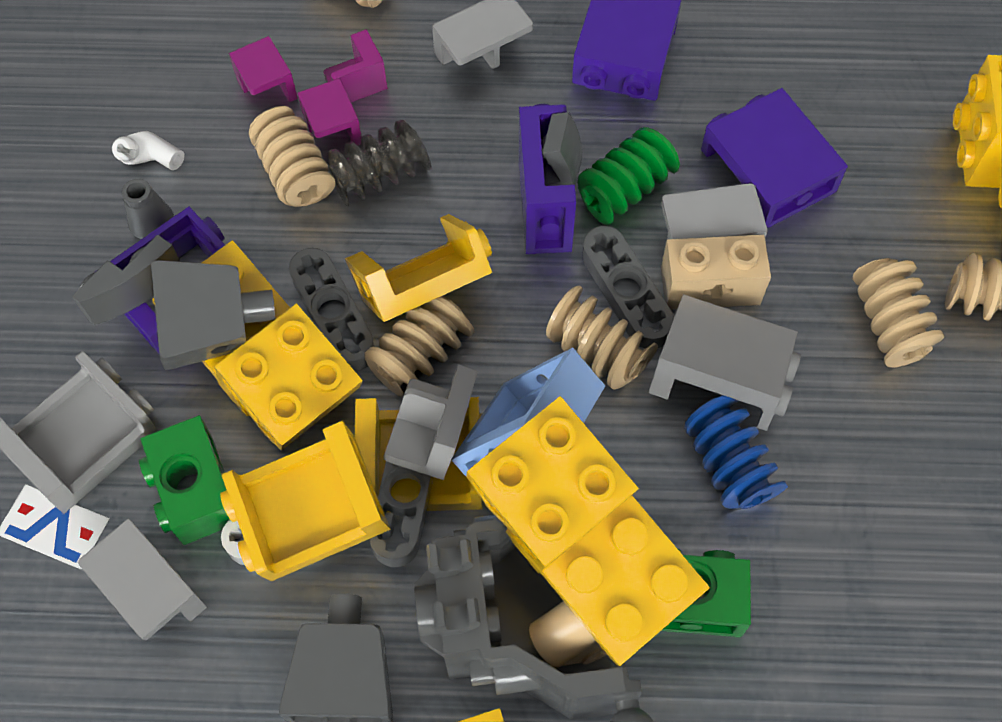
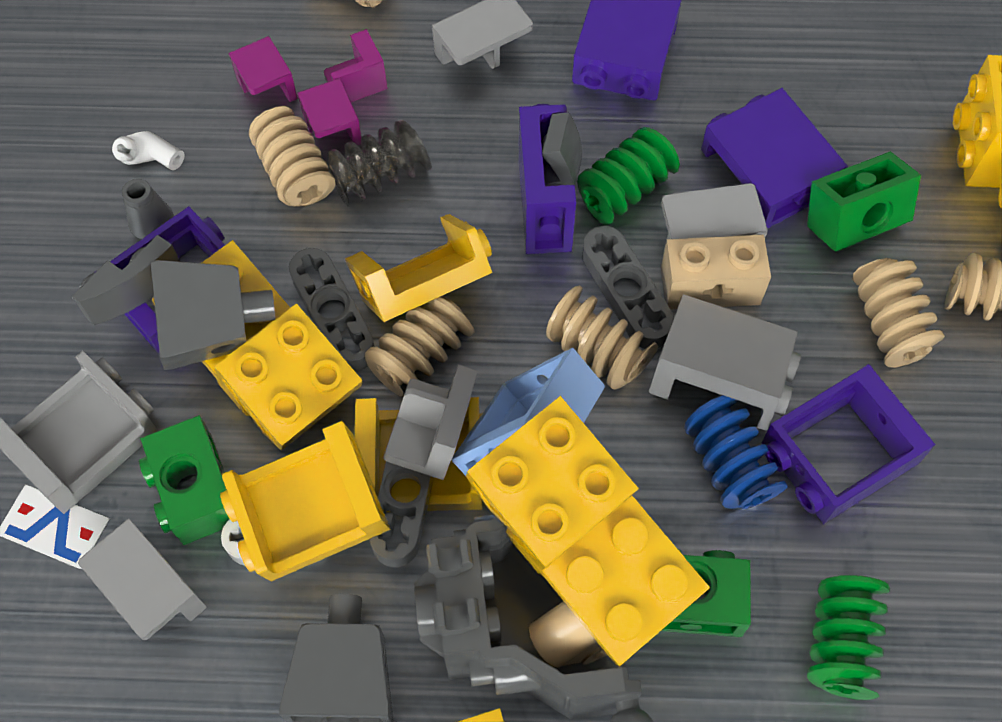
none -> dark purple window [761,364,936,524]
none -> green brick [807,151,921,252]
none -> green piece [807,575,890,700]

